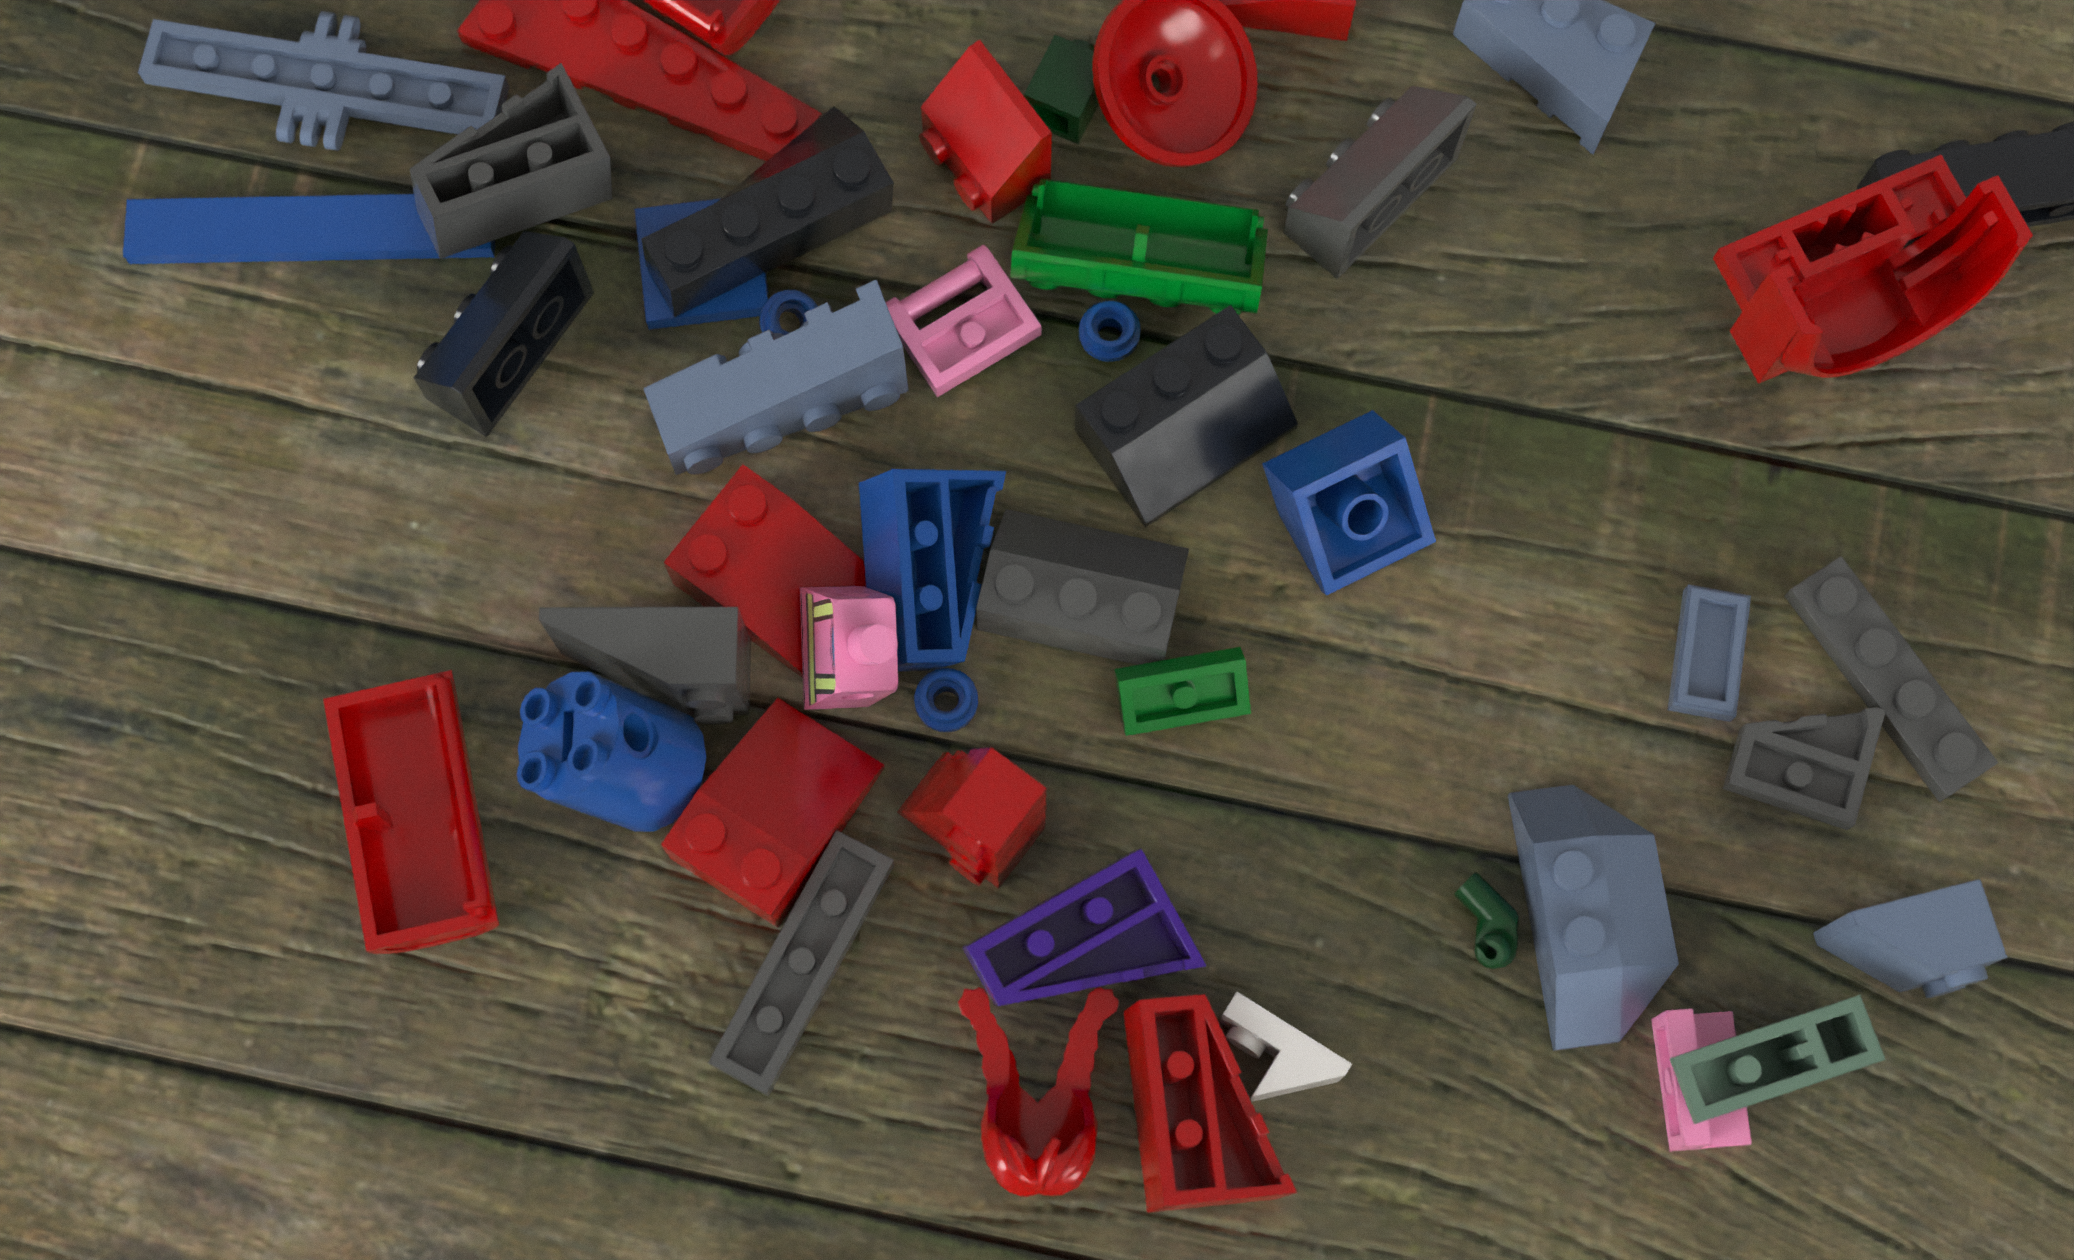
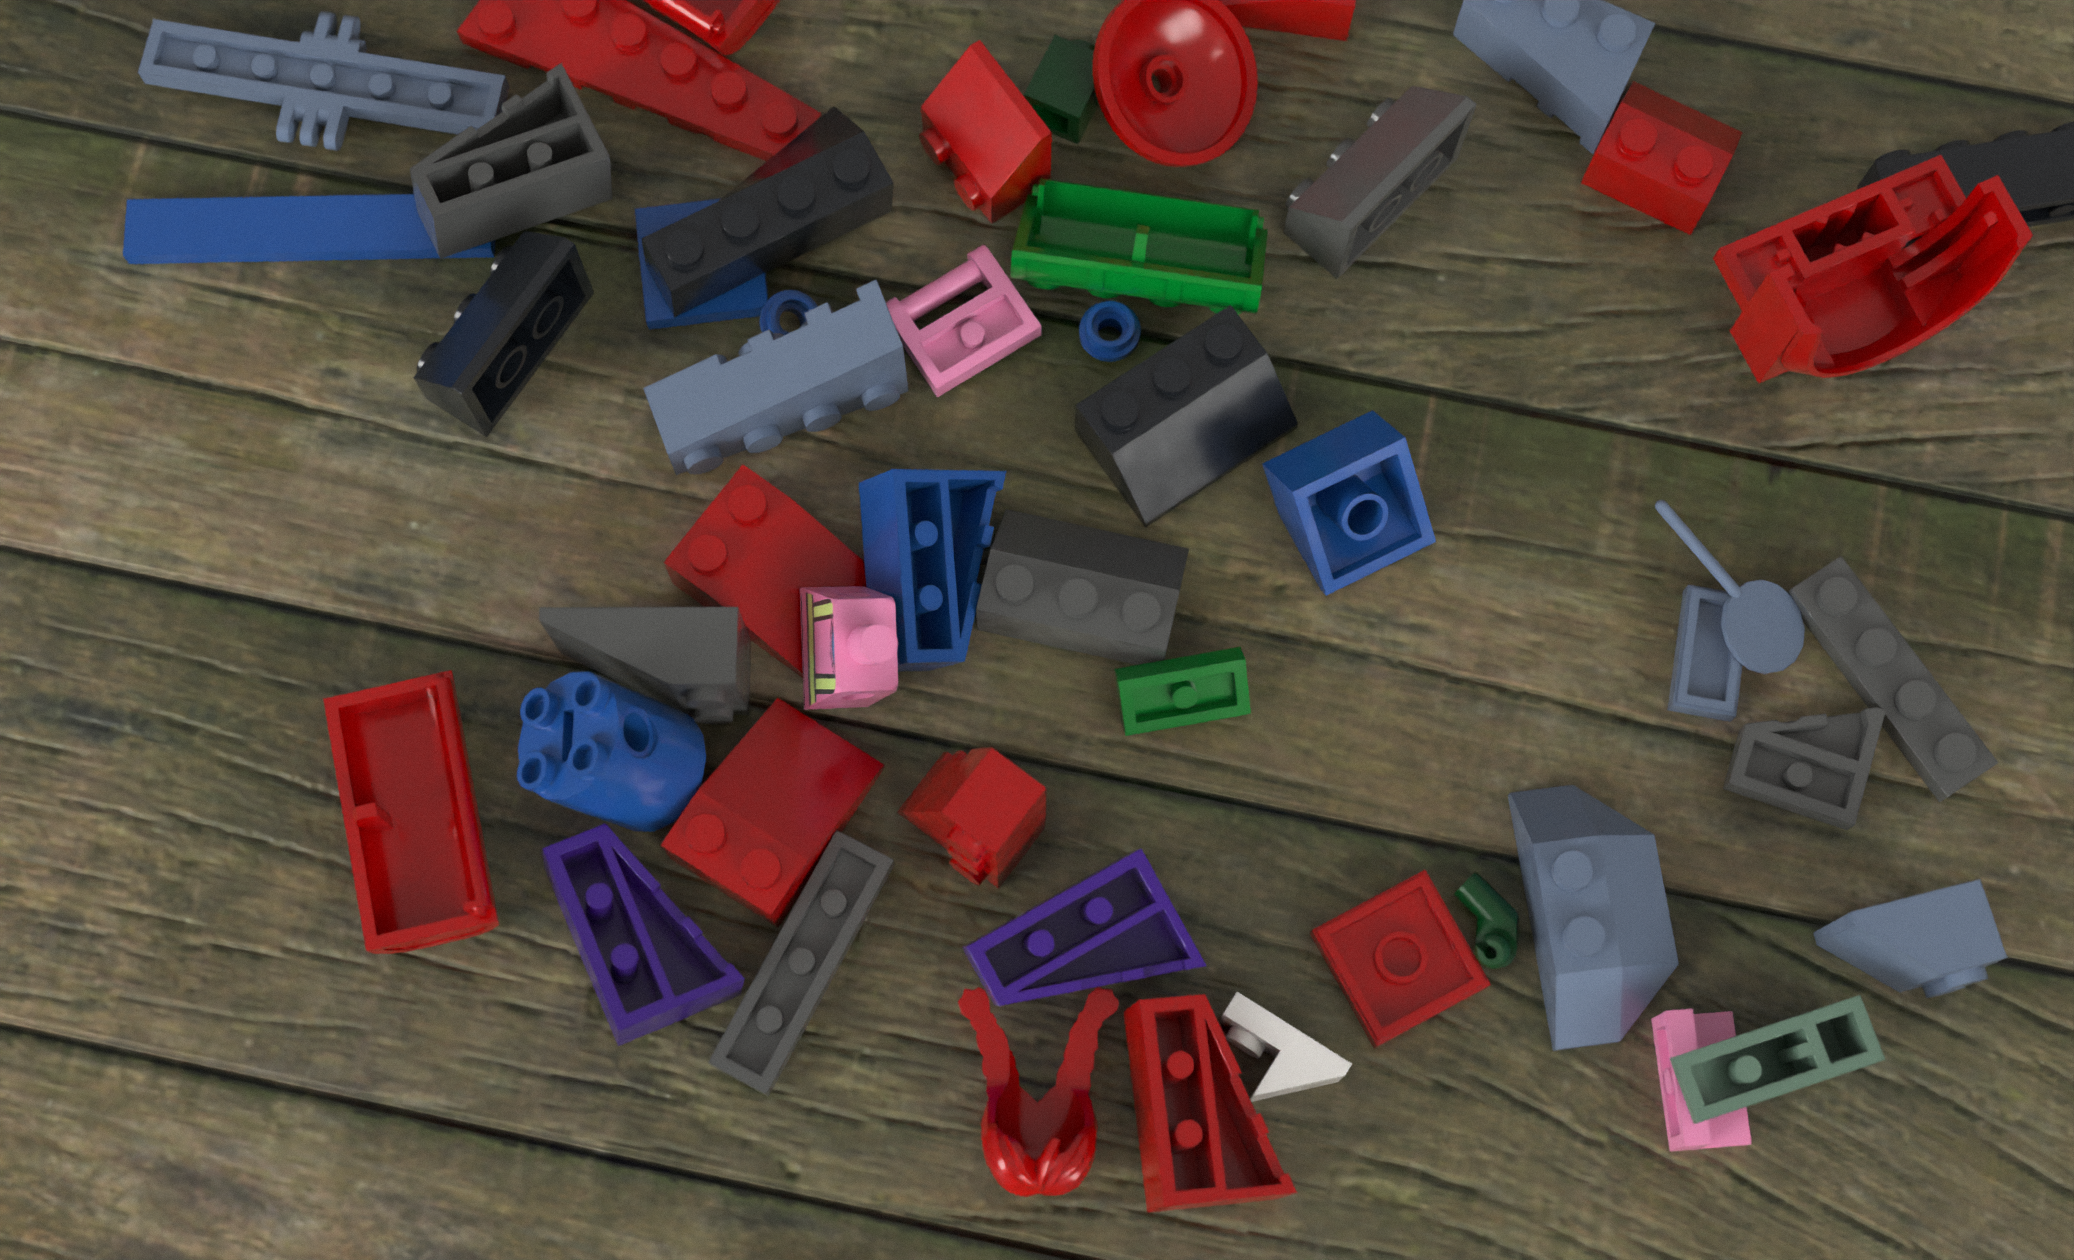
blue plate [914,668,978,732] -> none
none -> dark purple wedge [542,824,745,1046]
none -> red tile [1310,870,1491,1049]
none -> red slope [1581,81,1743,235]
none -> sand blue piece [1655,500,1805,674]

